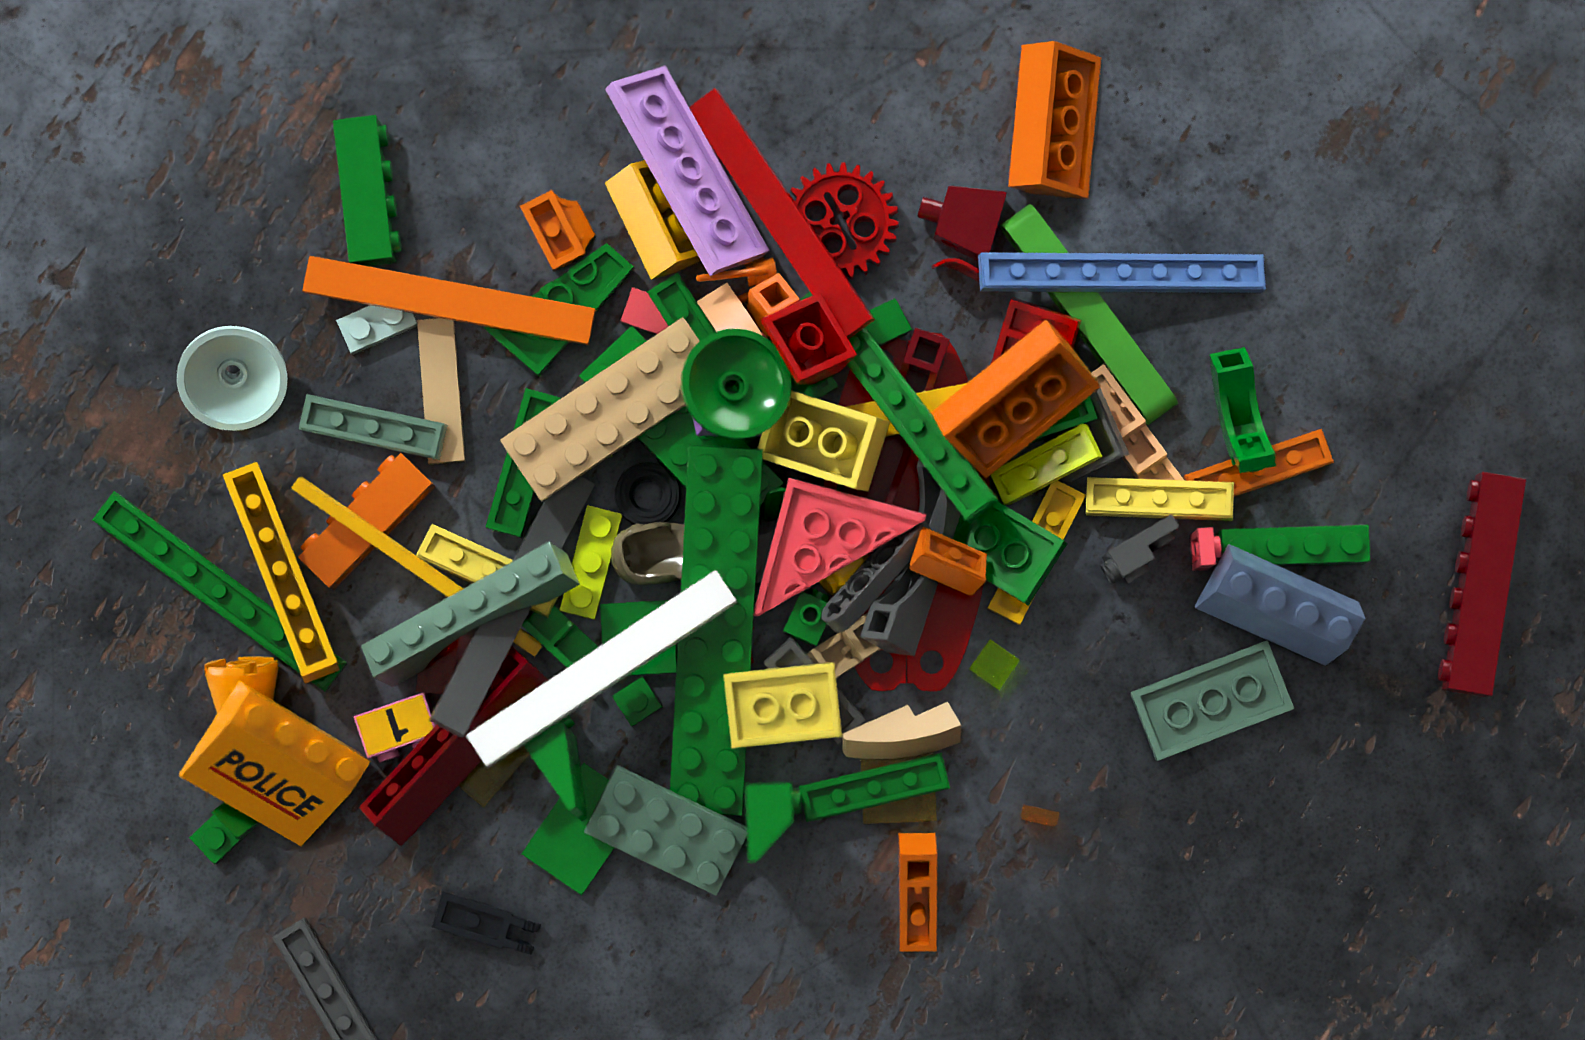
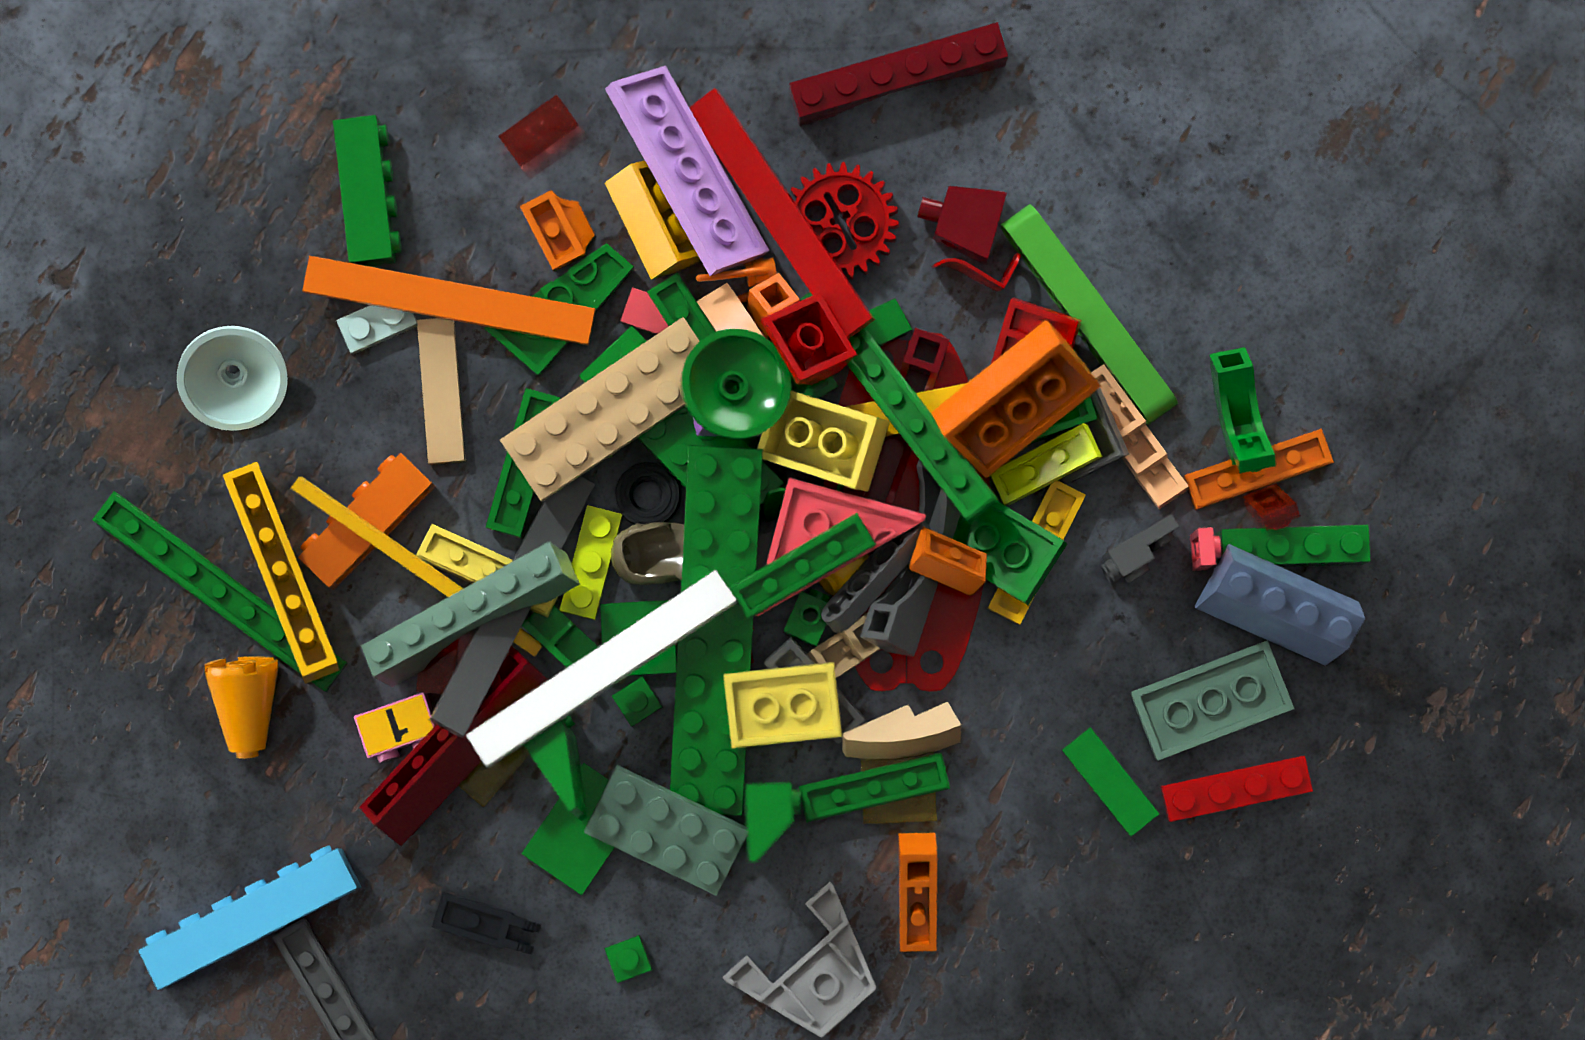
light orange slope [179,681,371,846] -> none
green slope [189,802,260,864] -> none
sand green tile [299,394,448,460] -> none
clear neon green tile [969,639,1020,690] -> none
medium blue tile [978,252,1266,293] -> none
orange slope [1008,41,1101,199] -> none
clear orange tile [1019,804,1060,827] -> none
light yellow tile [1086,477,1234,521] -> none
dark red brick [1438,472,1526,697] -> none
none -> medium azure brick [138,845,361,990]
none -> clear red plate [498,94,578,168]
none -> green plate [604,935,652,983]
none -> light grey wing [722,881,877,1038]
none -> green tile [729,512,876,619]
none -> dark red arch [789,22,1008,126]
none -> green tile [1061,727,1159,837]
none -> red plate [1160,755,1313,822]
none -> clear red plate [1243,483,1300,530]

